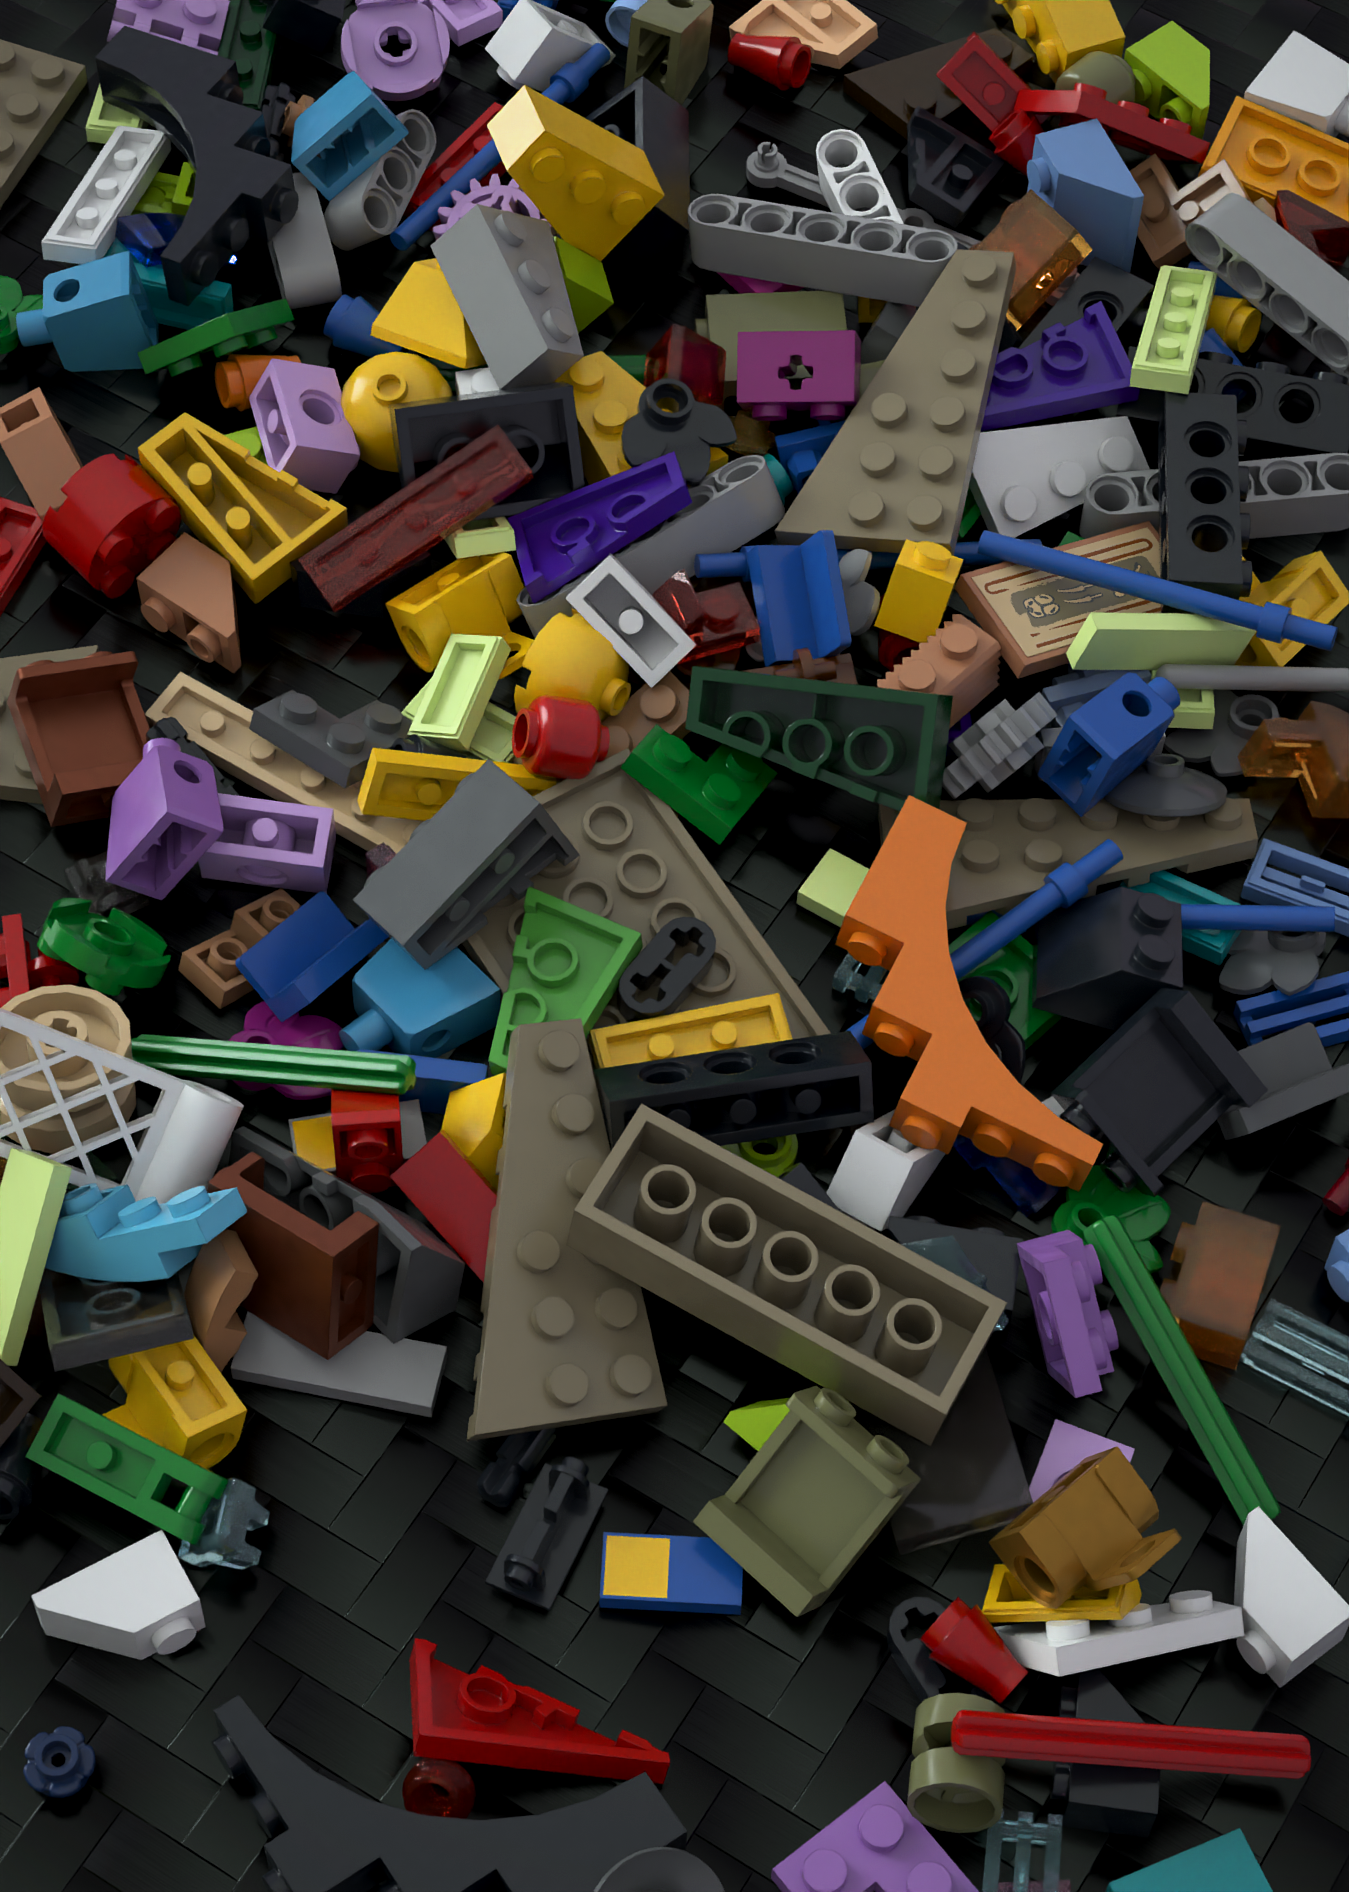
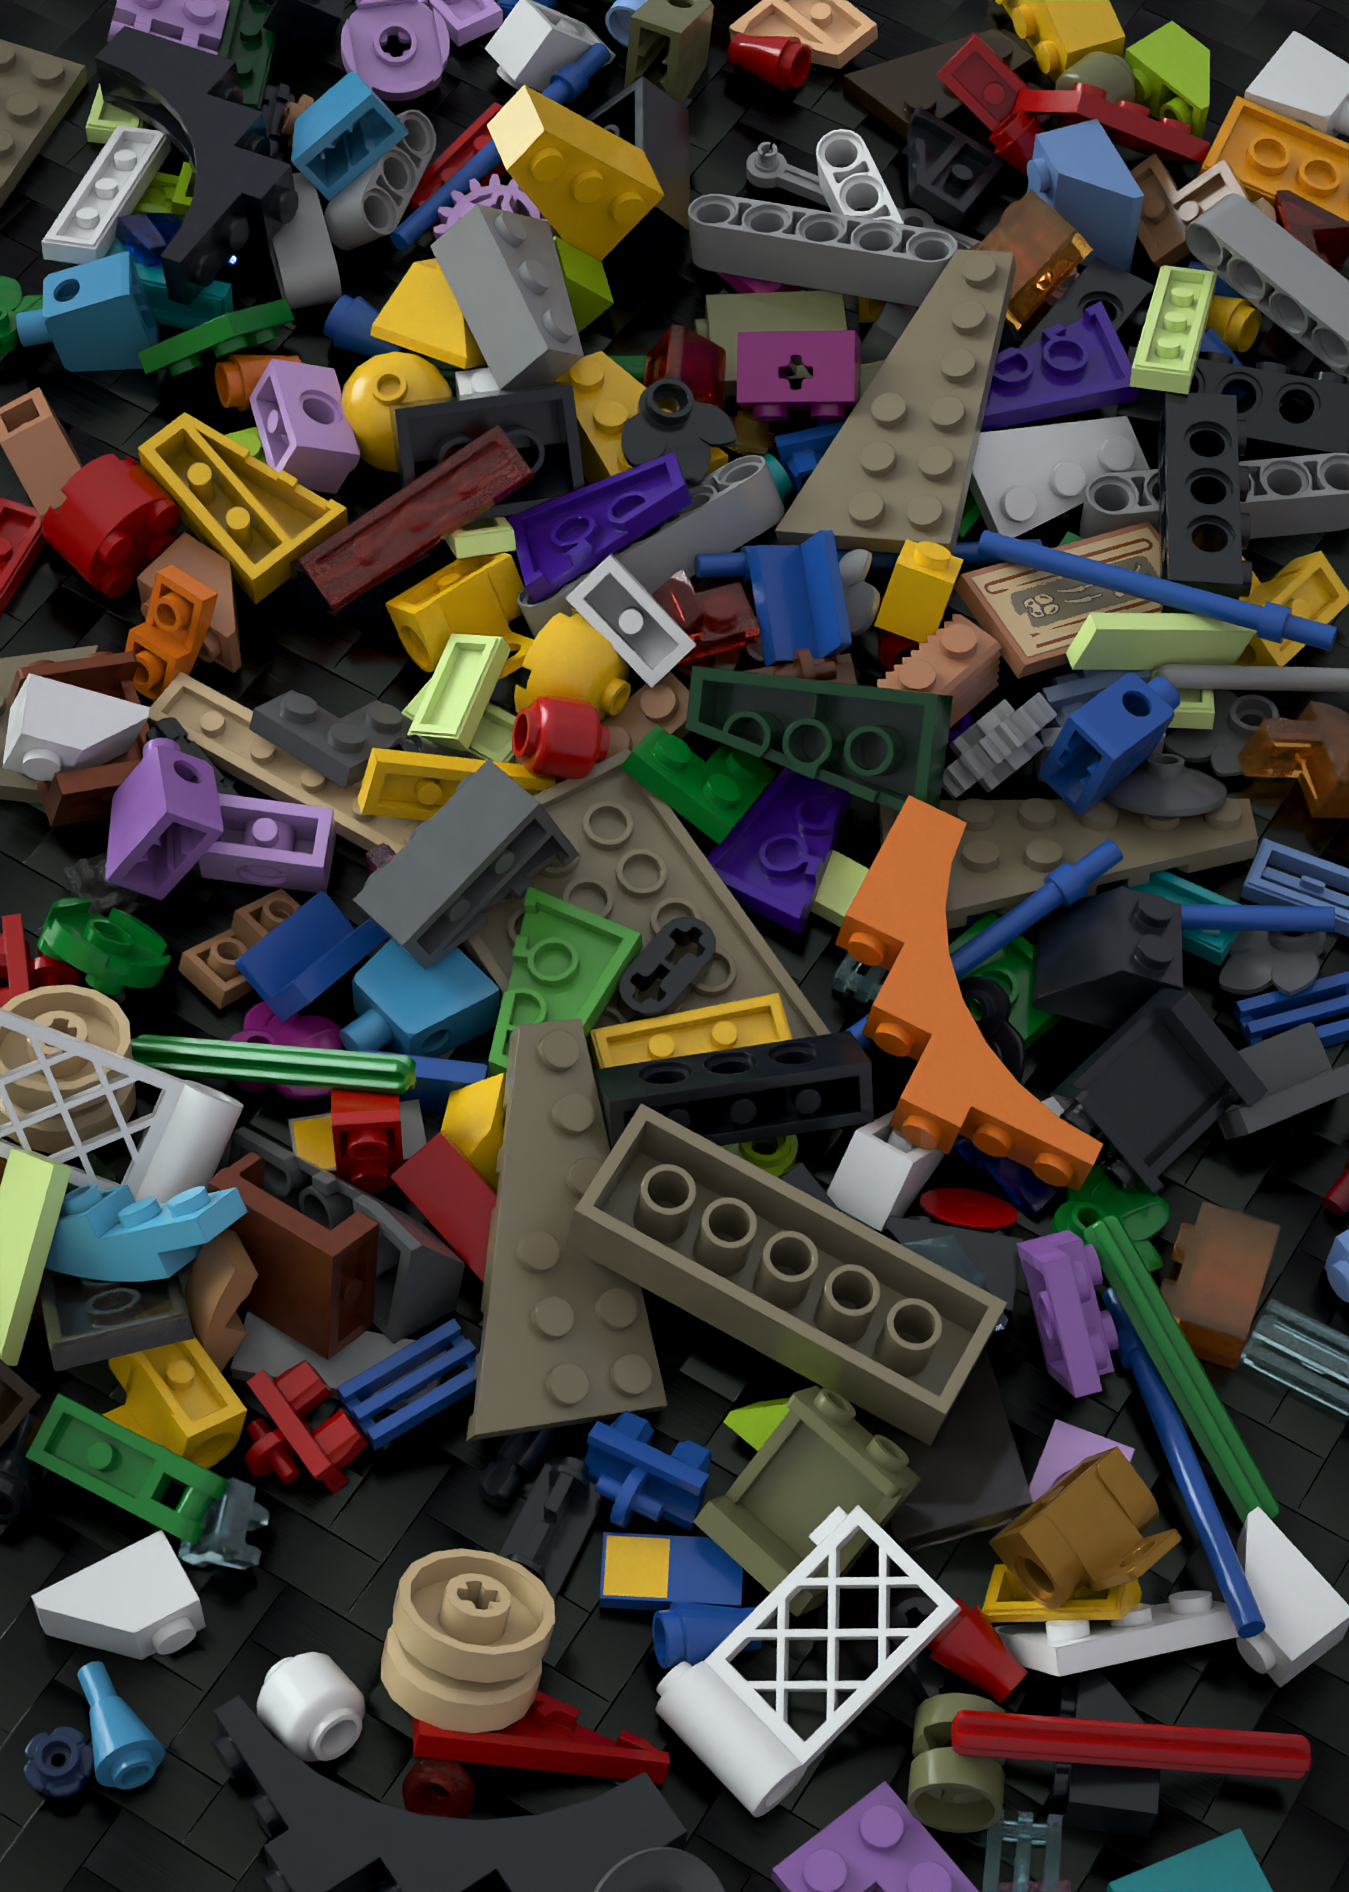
none -> white slope [2,673,150,782]
none -> dark azure cone [77,1661,165,1789]
none -> orange slope [125,564,219,702]
none -> red hips [244,1360,369,1494]
none -> white head [257,1652,365,1762]
none -> blue tile [337,1318,477,1450]
none -> tan wheel [381,1548,555,1734]
none -> blue hips [584,1411,712,1531]
none -> blue cone [652,1601,762,1669]
none -> white piece [655,1505,962,1817]
none -> dark purple wing [707,767,853,935]
none -> red piece [919,1188,1018,1230]
none -> blue bar [1102,1288,1266,1638]

